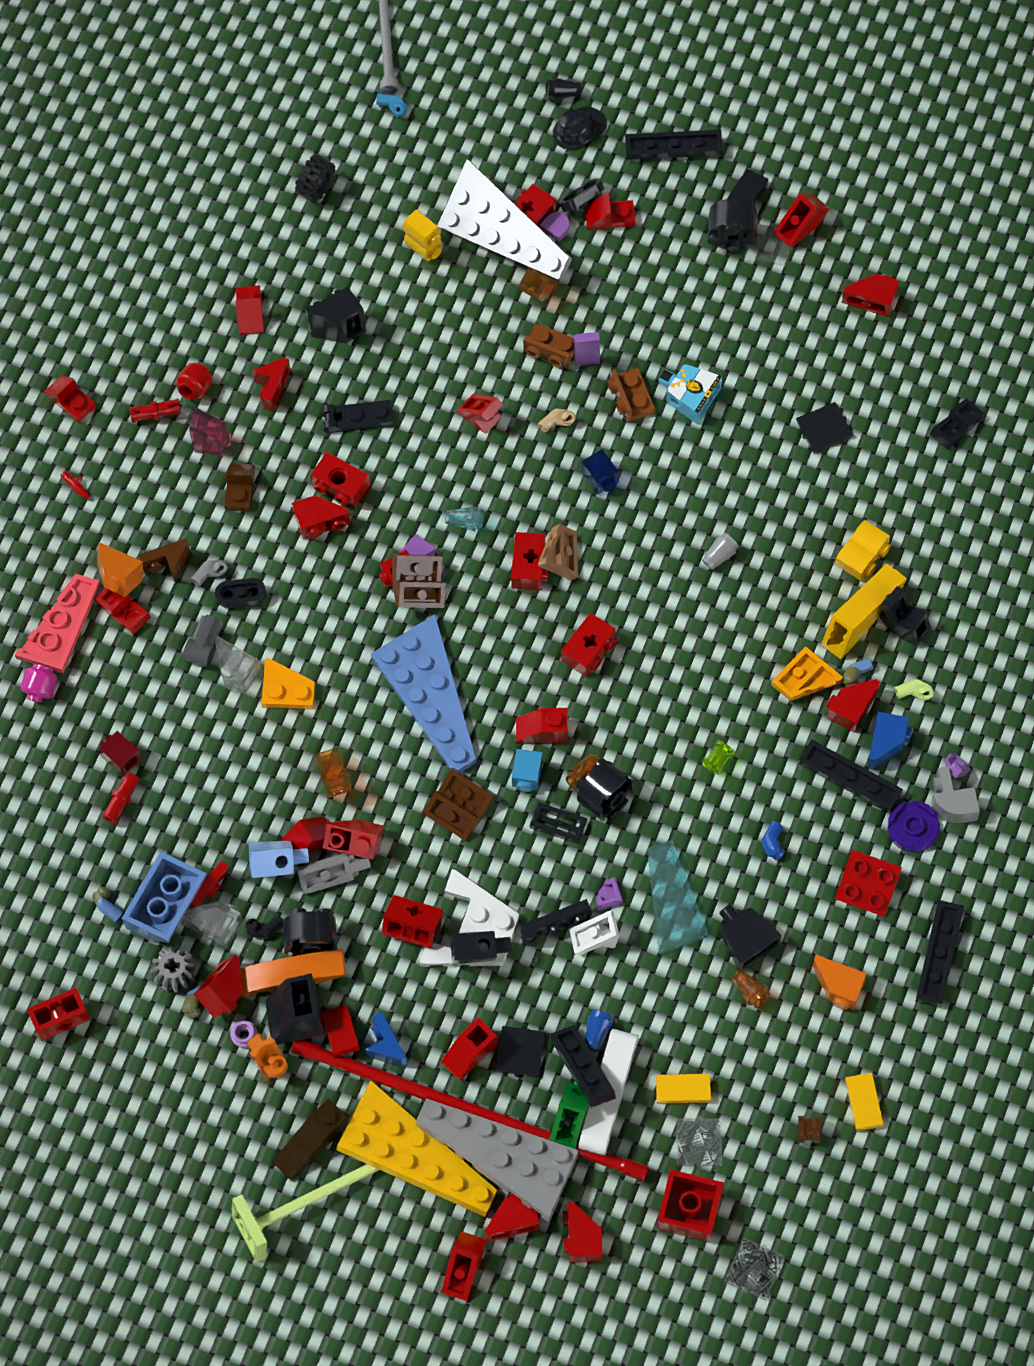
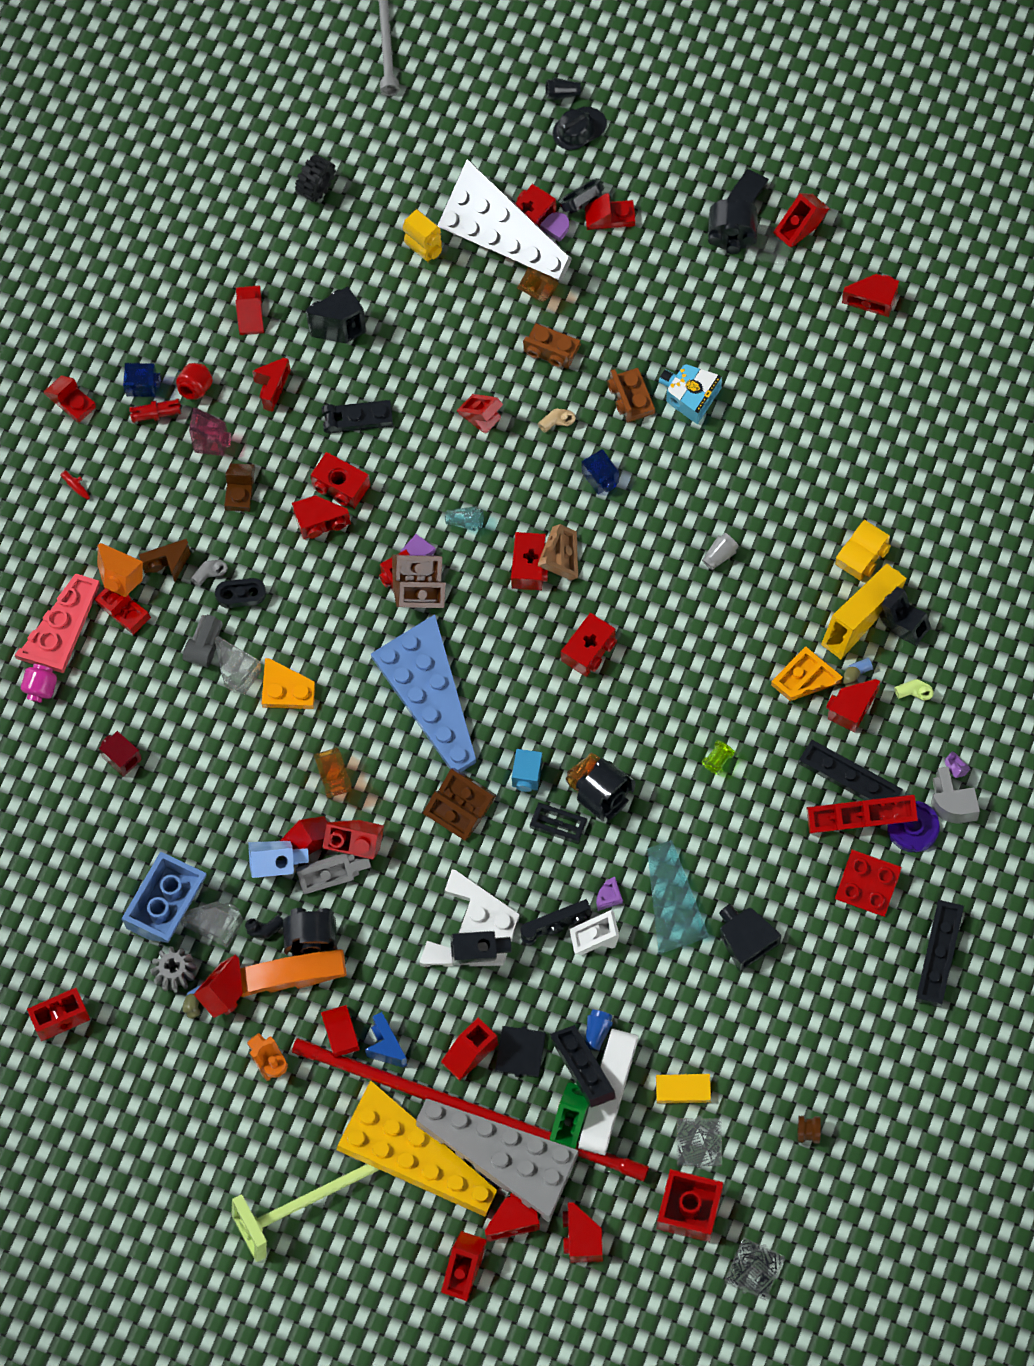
medium blue arm [92,887,123,922] -> none
red pin [102,772,140,824] -> none
red plate [189,861,229,912] -> none
lavender plate [230,1021,257,1048] -> none
black slope [265,973,324,1045] -> none
dark brown slope [272,1098,349,1181] -> none
dark azure arm [376,93,407,117] -> none
red brick [381,895,444,949] -> none
red slope [516,708,568,744] -> none
medium lavender tile [574,332,600,366] -> none
black plate [625,130,723,160] -> none
clear orange cone [731,970,770,1008] -> none
blue arm [762,821,784,860] -> none
black piece [796,402,853,454] -> none
orange slope [813,955,866,1010] -> none
yellow tile [845,1073,883,1131] -> none
blue slope [867,712,912,769] -> none
black slope [930,398,985,450] -> none
none -> clear blue brick [123,363,161,397]
none -> red slope [806,795,918,833]

